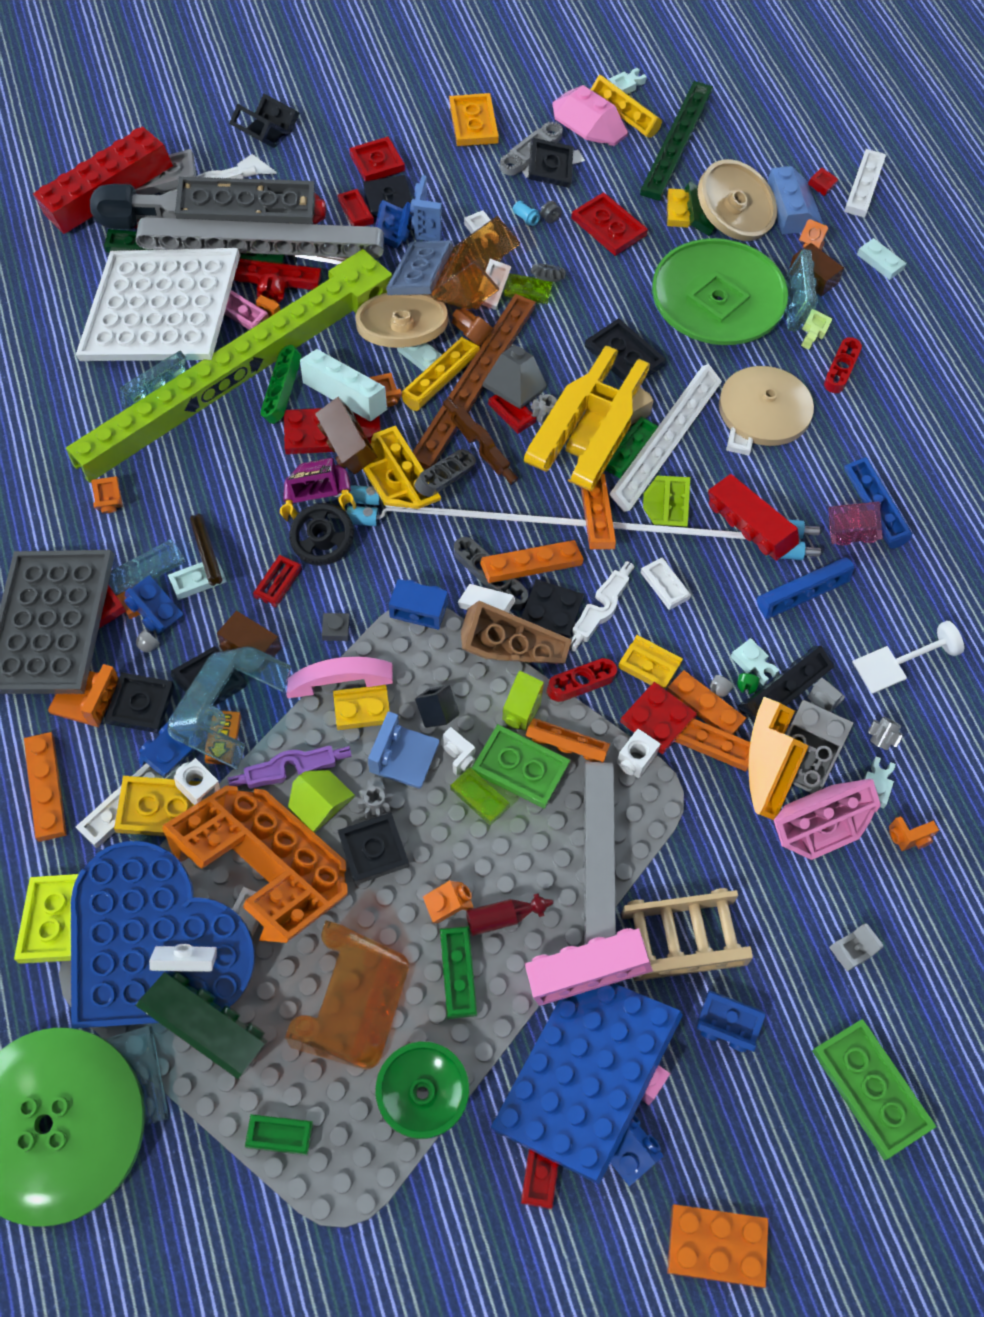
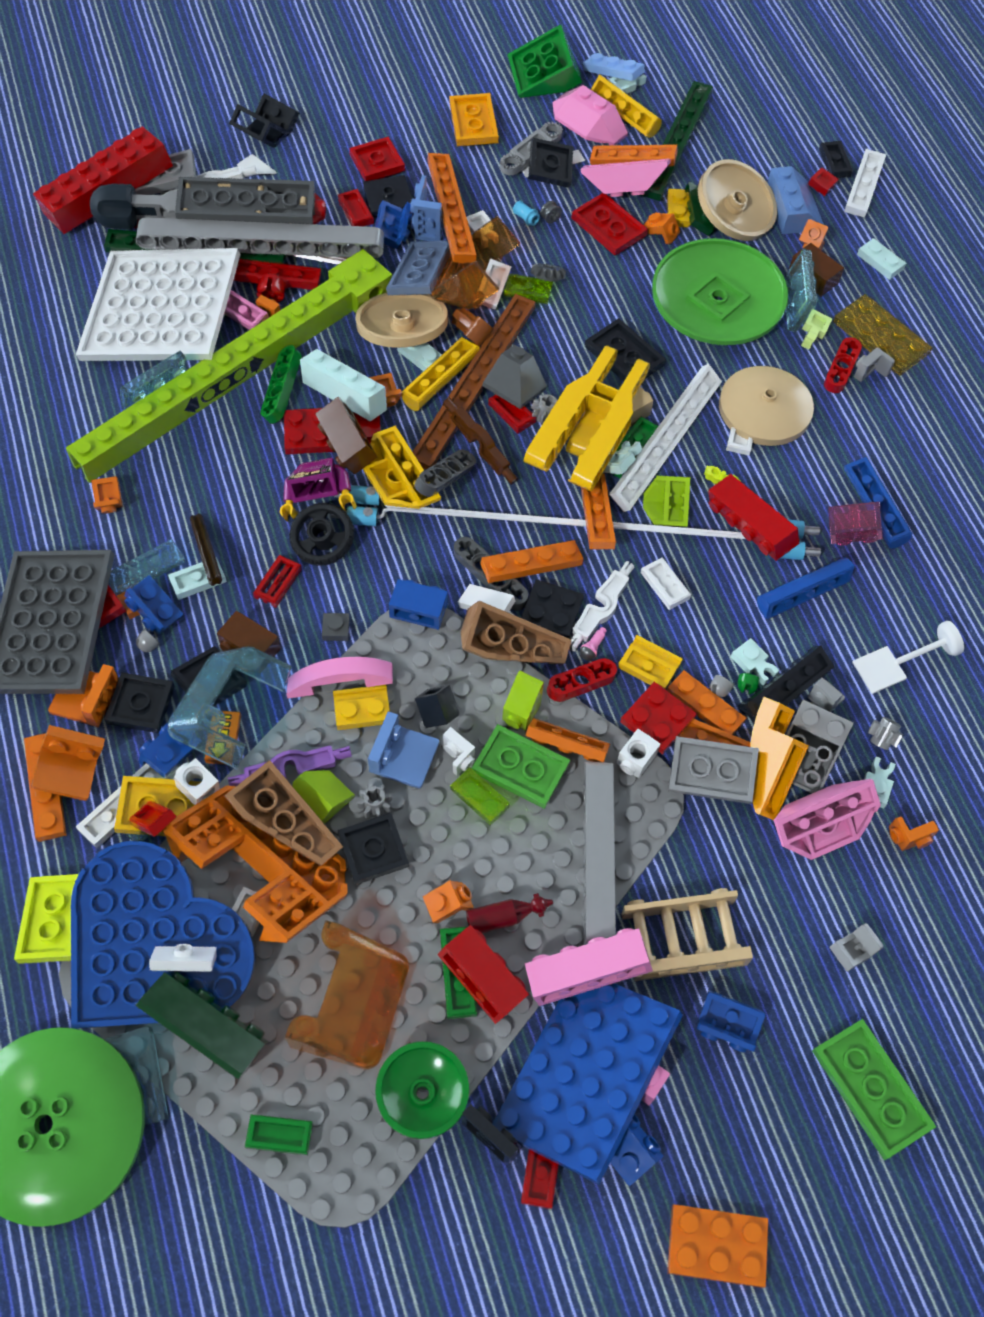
none -> orange bracket [31,725,105,801]
none -> red tile [129,801,177,837]
none -> medium nougat wedge [225,760,343,866]
none -> orange plate [427,153,477,264]
none -> red brick [437,925,529,1024]
none -> black plate [462,1104,518,1167]
none -> green slope [507,24,582,98]
none -> bright pink piece [579,627,607,661]
none -> bright pink wedge [581,158,670,197]
none -> light blue plate [583,53,645,81]
none -> orange plate [590,145,678,166]
none -> light aqua plate [603,441,642,475]
none -> orange bracket [644,212,680,244]
none -> light grey plate [668,736,759,804]
none -> neon yellow piece [704,465,741,484]
none -> black plate [819,141,853,178]
none -> clear yellow plate [833,294,933,376]
none -> light grey bracket [854,347,895,382]

